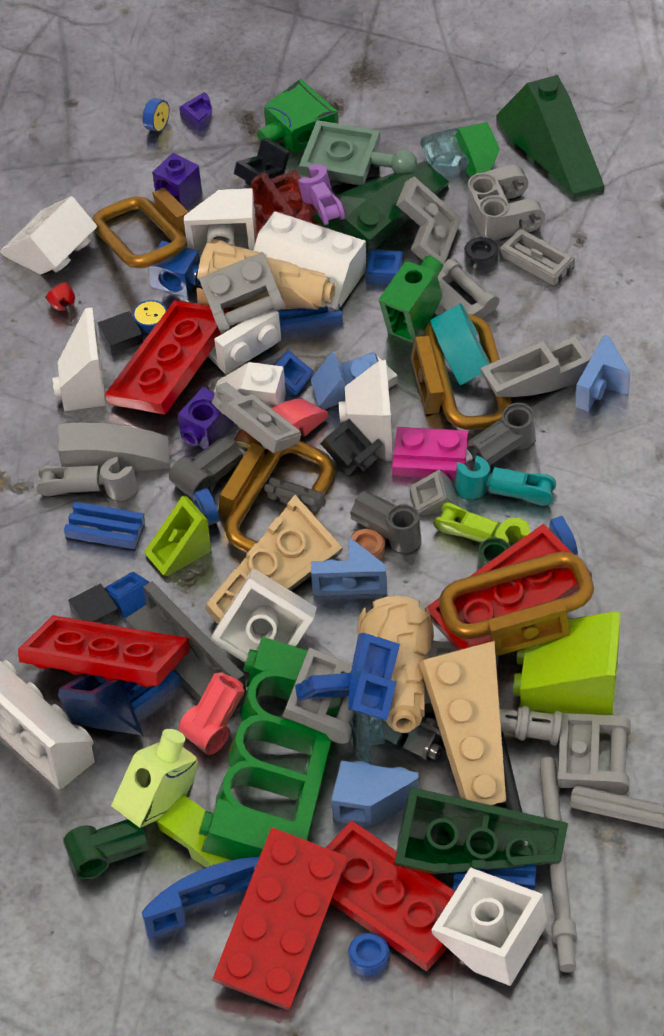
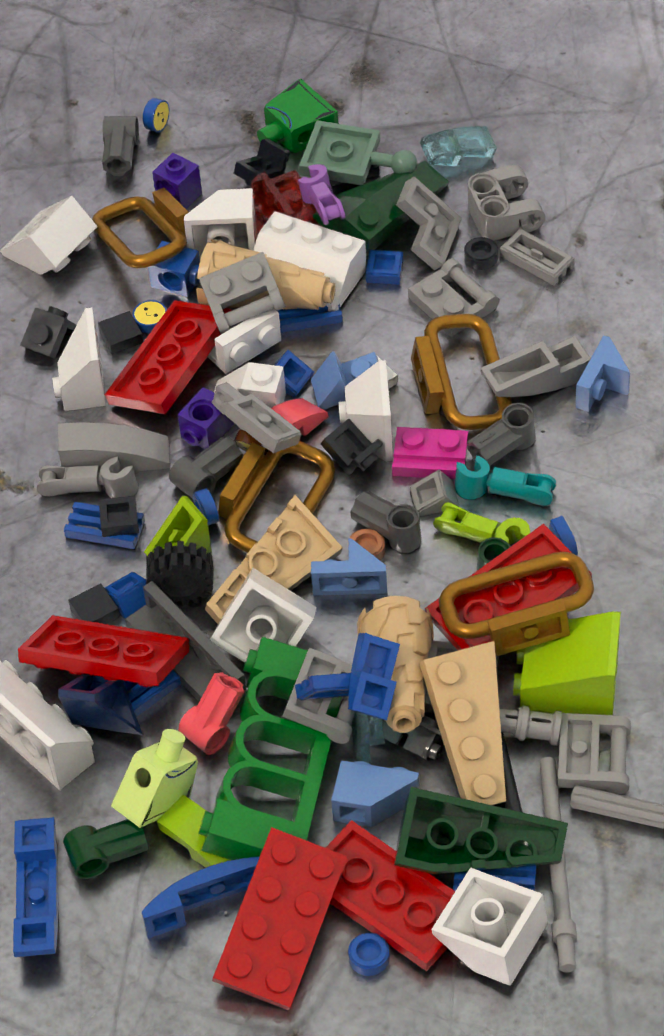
red hinge [45,282,76,312] -> none
dark purple tile [179,92,212,132] -> none
dark grey axle [264,477,326,513] -> none
green torso [379,256,443,344] -> none
teal slope [430,303,491,385] -> none
green slope [455,122,500,177] -> none
dark green wedge [496,75,605,199] -> none
none -> blue slope [13,817,58,957]
none -> black bracket [20,306,76,359]
none -> black tile [99,495,139,537]
none -> dark grey piece [102,116,139,176]
none -> black tyre [146,541,213,606]

